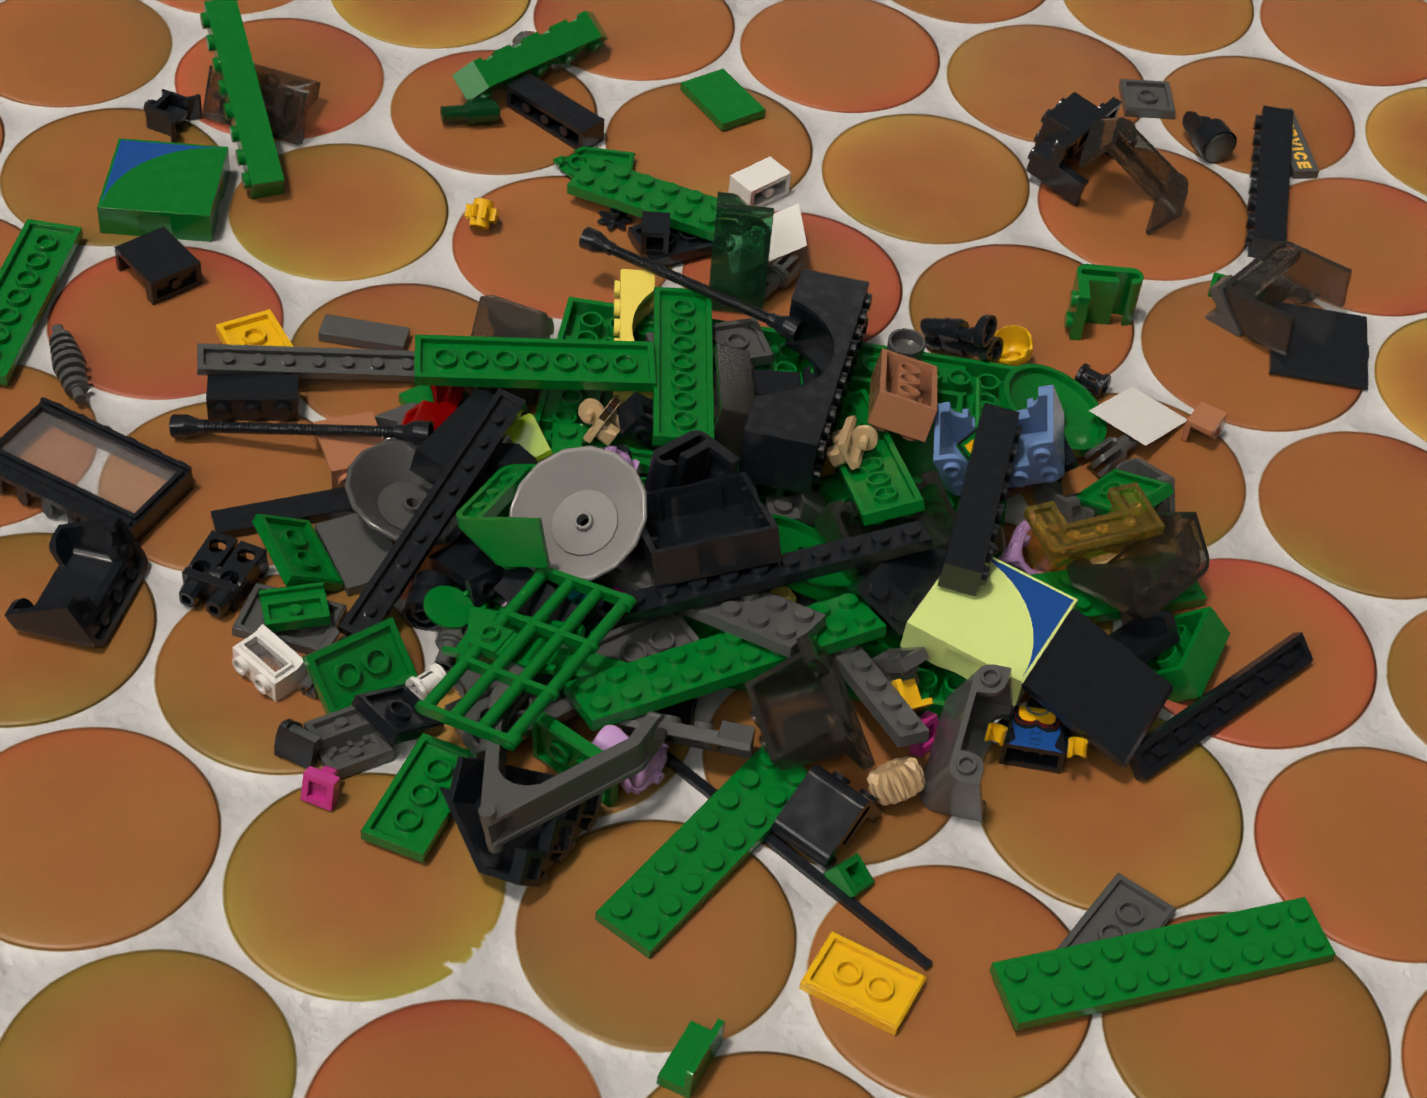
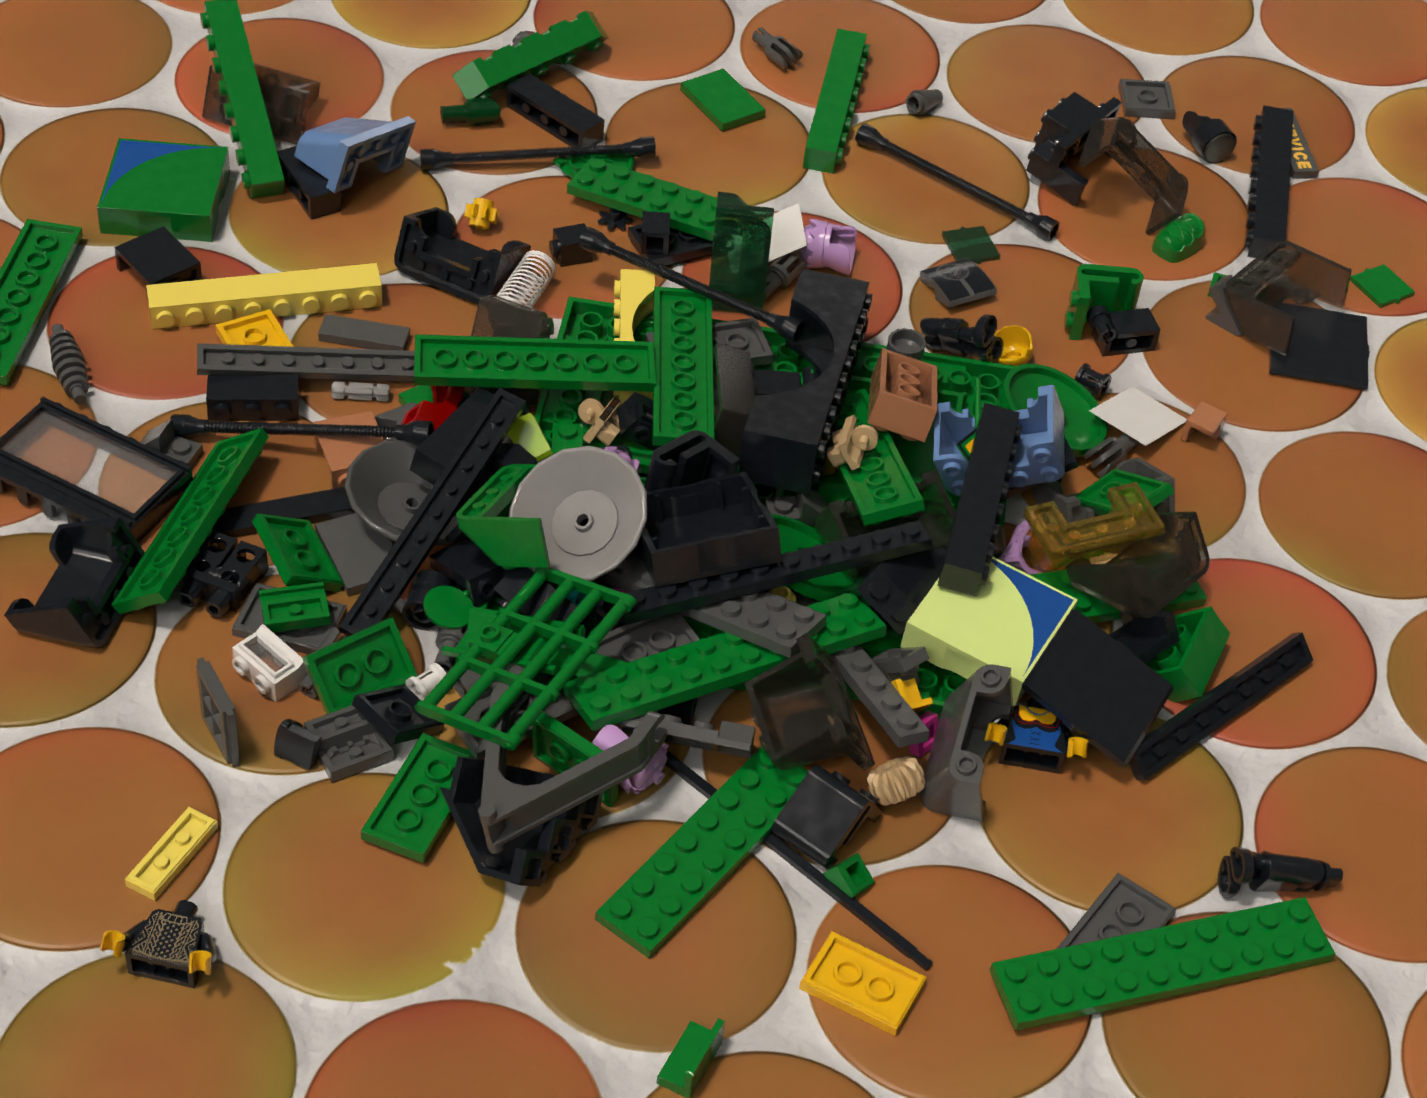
black piece [144,89,203,143] -> none
dark pink tile [300,765,340,811] -> none
white brick [728,156,791,213] -> none
none -> black torso [100,900,217,988]
none -> green plate [112,428,269,614]
none -> light yellow tile [125,807,218,901]
none -> dark grey slope [140,419,203,467]
none -> light yellow brick [146,263,382,330]
none -> dark grey piece [196,658,240,768]
none -> black brick [277,146,344,220]
none -> medium blue windscreen [294,116,416,193]
none -> light grey axle [331,381,390,402]
none -> black windscreen [394,207,531,304]
none -> black hose [420,136,656,171]
none -> white piece [490,250,556,329]
none -> black brick [549,223,592,267]
none -> dark grey arm [752,27,803,71]
none -> lavender hat [801,218,857,276]
none -> green brick [803,29,870,174]
none -> black hose [855,123,1060,241]
none -> dark grey cone [906,89,943,115]
none -> black slope [920,258,997,307]
none -> clear green piece [942,226,1000,264]
none -> black hinge [1086,305,1160,356]
none -> green piece [1152,213,1206,263]
none -> black piece [1218,847,1343,898]
none -> green piece [1350,264,1415,308]

